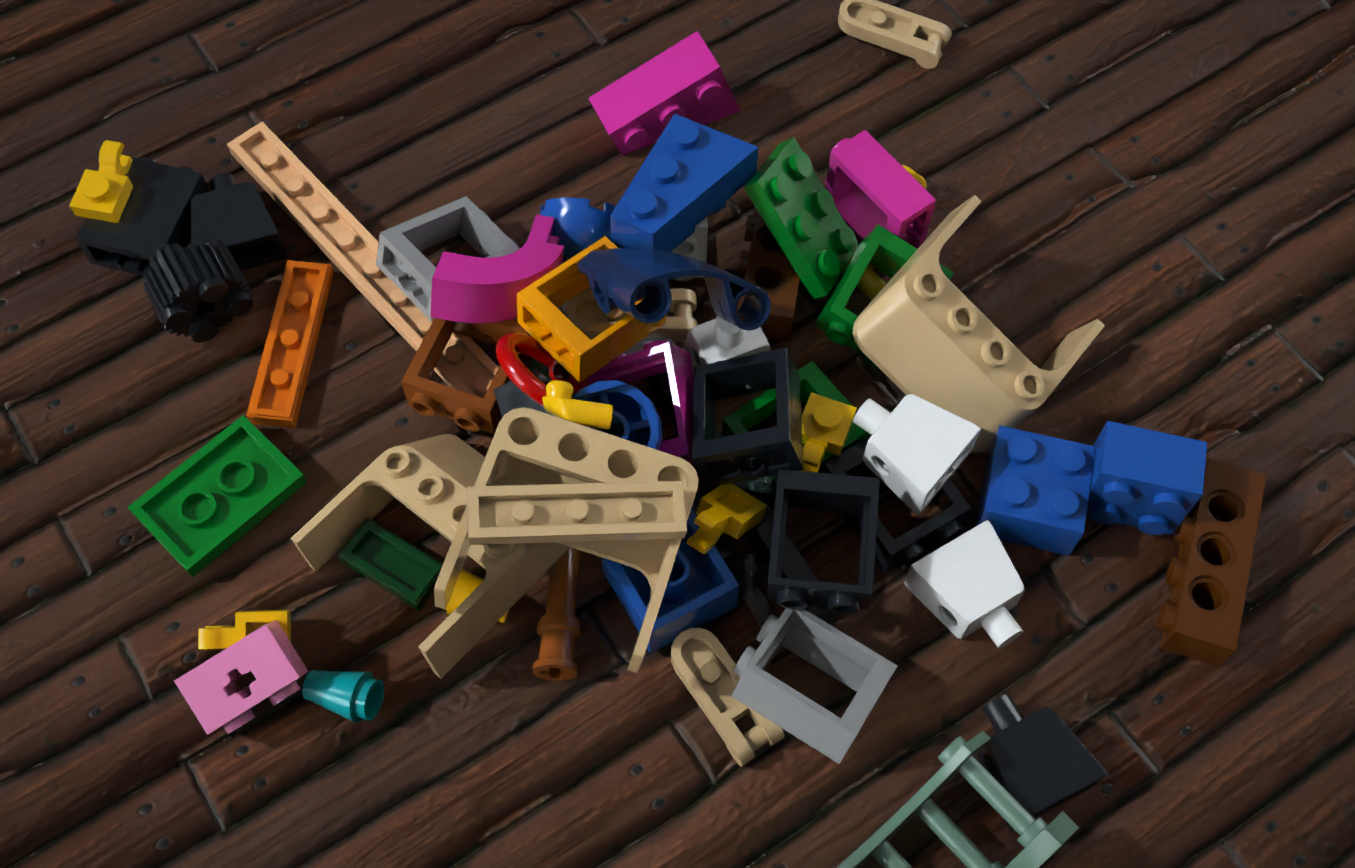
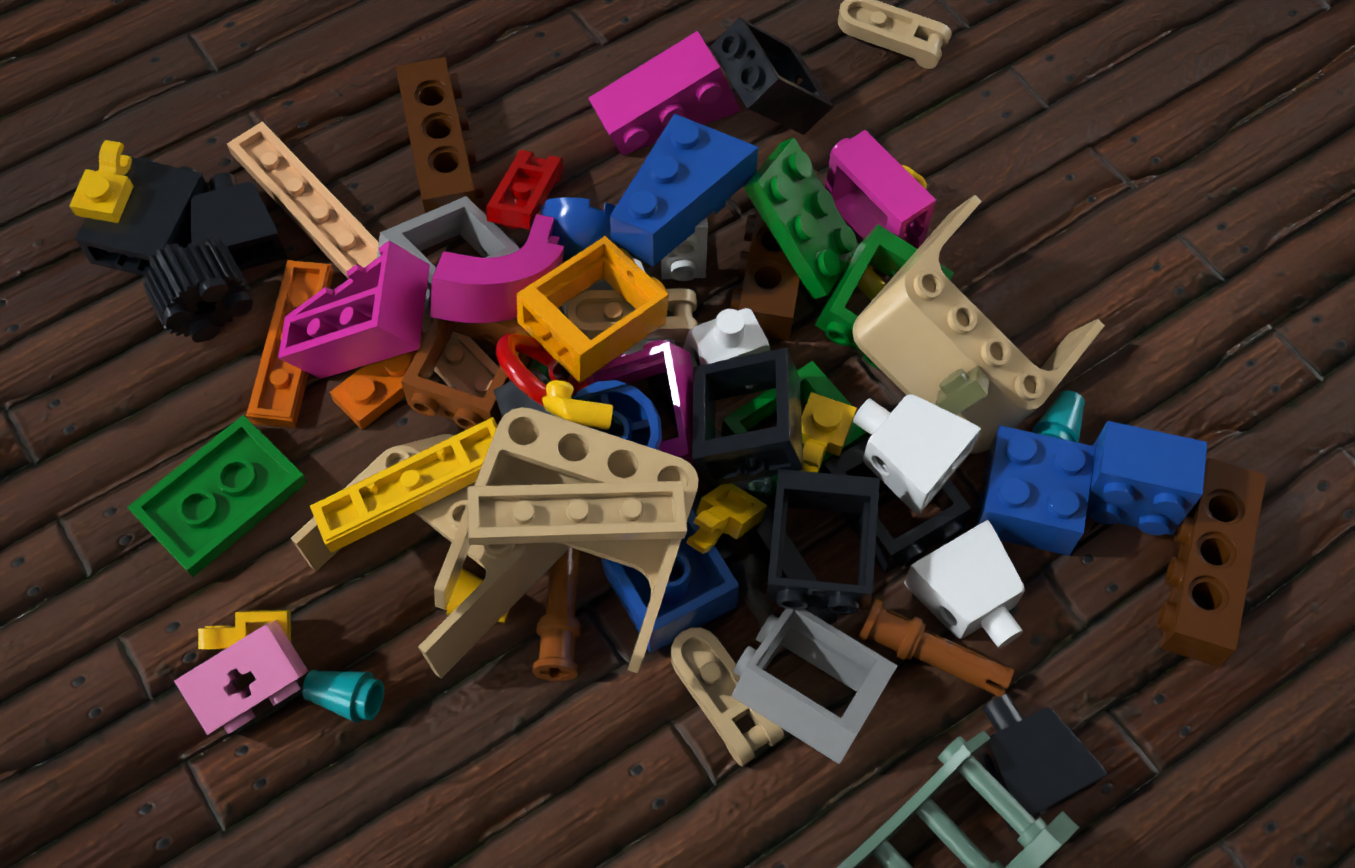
dark green tile [338,518,443,611] -> none
dark blue panel [577,248,771,331] -> none
none -> dark pink wedge [278,240,430,379]
none -> yellow plate [310,417,498,553]
none -> orange plate [330,350,433,430]
none -> reddish brown brick [396,57,484,213]
none -> red plate [487,150,563,230]
none -> black window [710,17,834,135]
none -> dark orange pin [858,598,1014,698]
none -> olive plate [935,365,989,415]
none -> teal cone [1032,390,1085,443]

